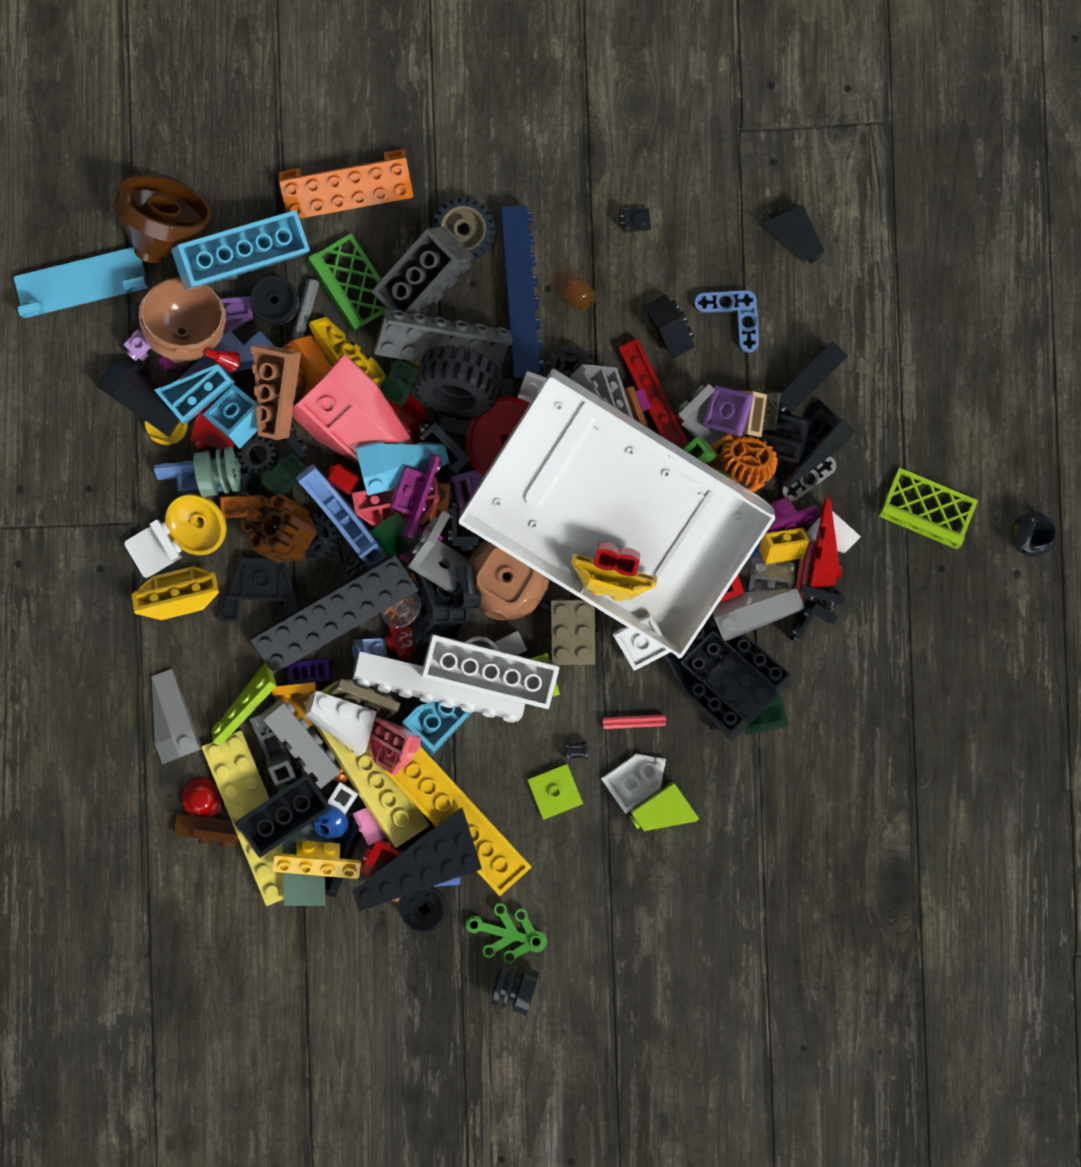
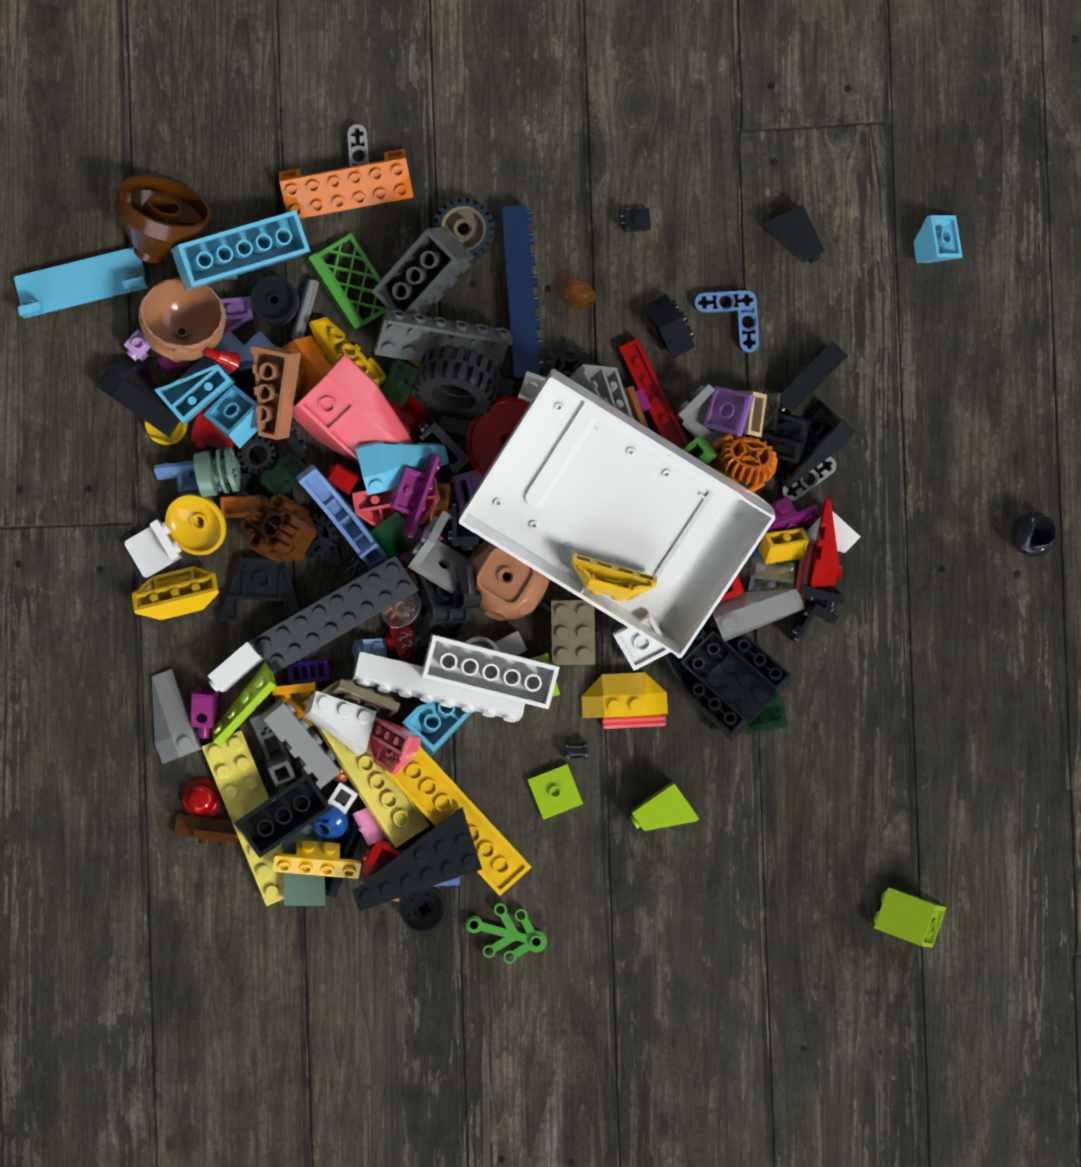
black wheel [491,961,539,1015] -> none
red brick [593,542,641,576] -> none
white tile [601,754,666,814] -> none
lime fence [878,467,978,549] -> none
none -> magenta torso [191,686,218,738]
none -> white brick [208,642,264,692]
none -> light grey beam [348,124,369,167]
none -> yellow wedge [581,672,668,718]
none -> lime slope [874,887,947,948]
none -> medium azure slope [914,215,963,263]

